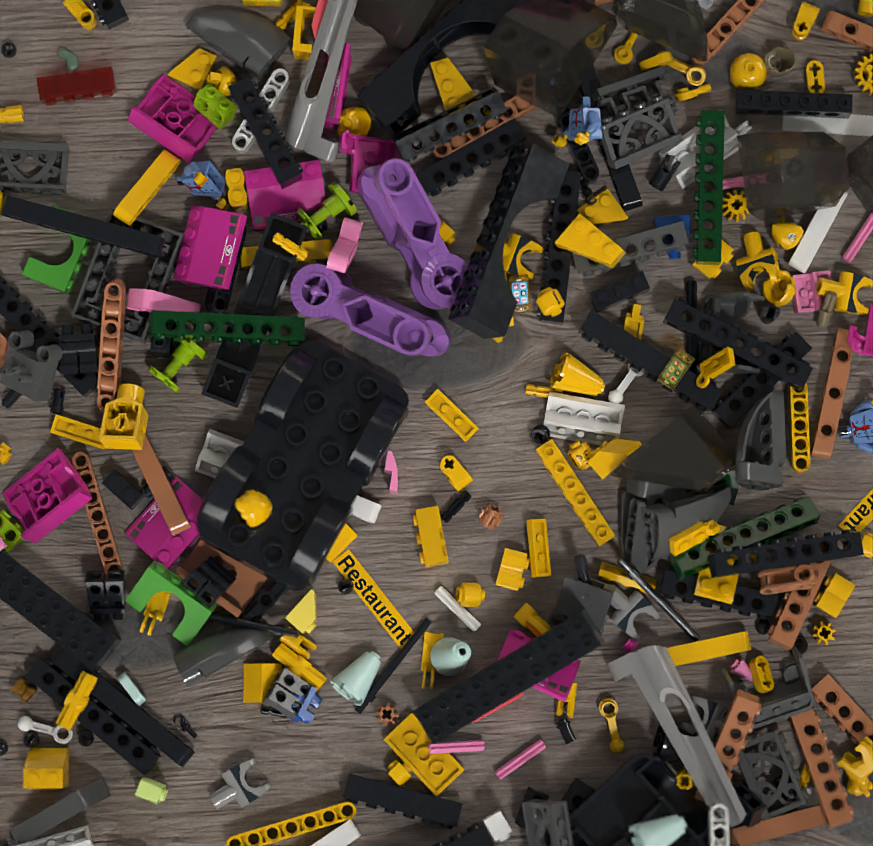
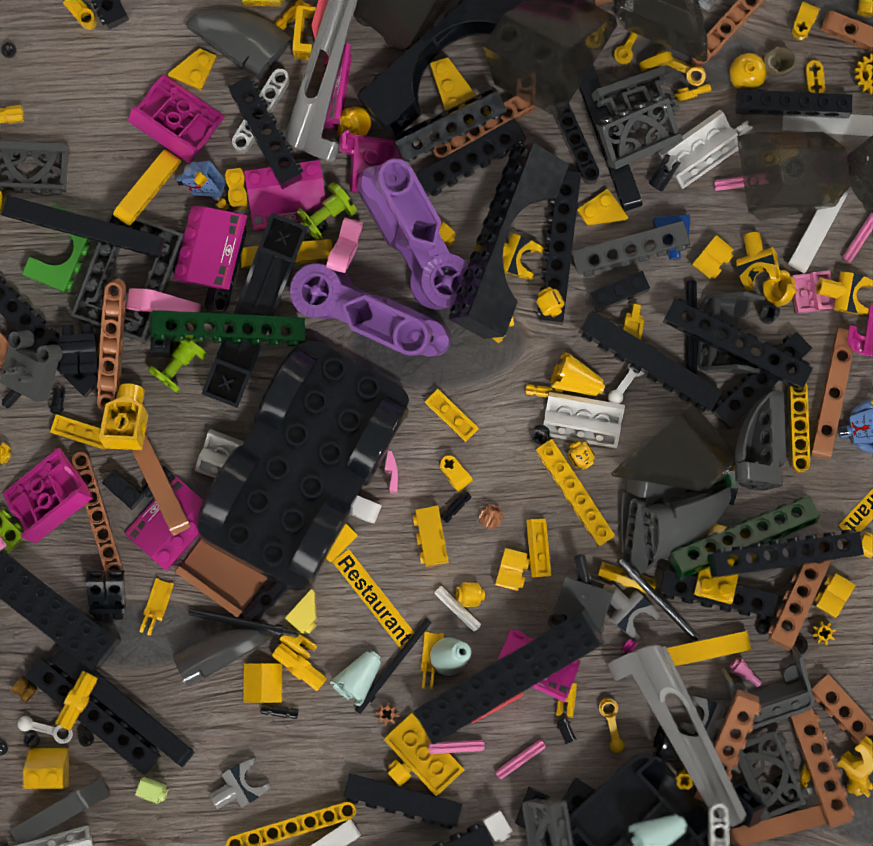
clear red brick [37,66,117,106] -> none
sand green arm [58,48,79,75] -> none
light aqua beam [117,671,147,706] -> none
bright green arch [125,560,217,646] -> none
black hand [173,715,198,739] -> none
black hips [182,556,237,608] -> none
lime brick [193,83,237,130] -> none
yellow piece [206,66,237,97] -> none
yellow hair [235,490,272,527] -> none
dark grey hips [262,668,322,724] -> none
yellow axle [272,233,308,261] -> none
black hinge [338,579,354,594] -> none
tile [509,274,531,314] -> none
yellow piece [513,603,552,637] -> none
medium blue torso [552,97,602,147] -> none
yellow wedge [555,213,625,268] -> none
black hand [580,181,597,205] -> none
yellow slope [587,438,642,479] -> none
clear yellow tile [657,348,695,391] -> none
yellow hinge [669,519,720,556] -> none
dark green brick [693,110,725,265] -> none
yellow hinge [696,347,735,388] -> none
yellow gear [722,190,752,222] -> none
yellow beam [749,656,774,694] -> none
nougat piece [758,563,817,595] -> none
yellow piece [771,216,804,250] -> none
dark tan axle [816,291,837,328] -> none

